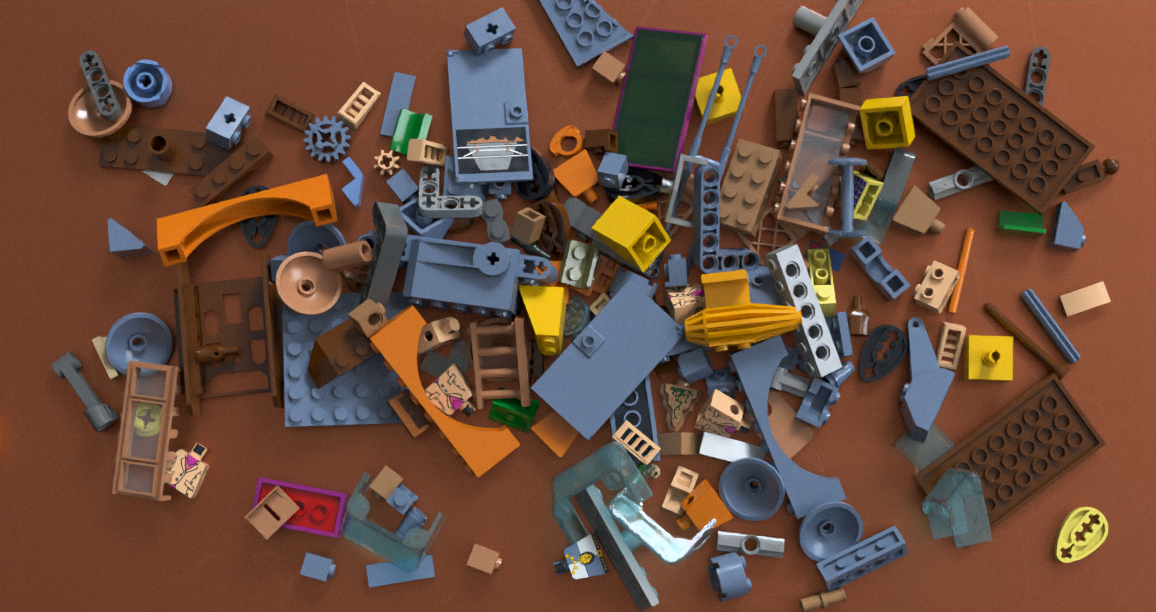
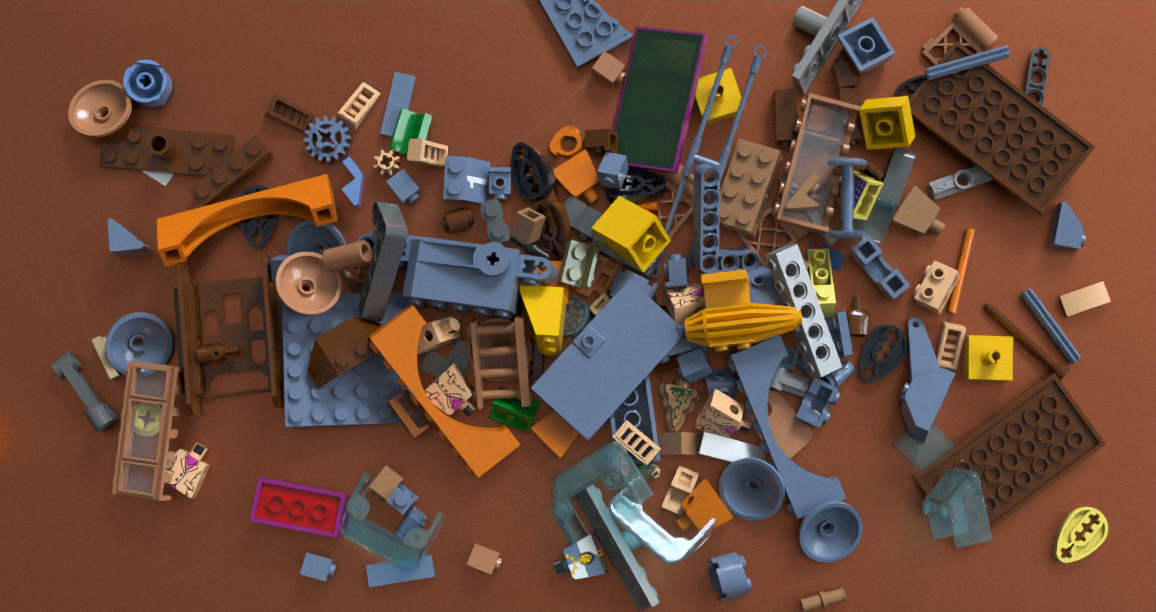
dark grey beam [79,51,122,121] -> none
brick [206,96,252,151] -> none
nougat piece [244,486,300,540] -> none
medium nougat brick [348,298,388,338] -> none
sand blue slope [399,191,455,239] -> none
light grey beam [419,165,483,218] -> none
sand blue door [446,48,533,185] -> none
sand blue brick [463,7,516,55] -> none
light grey piece [660,153,708,227] -> none
light grey piece [716,531,784,558] -> none
sand blue fence [816,526,907,591] -> none
green panel [997,210,1046,237] -> none
reddish brown plate [1062,157,1120,195] -> none

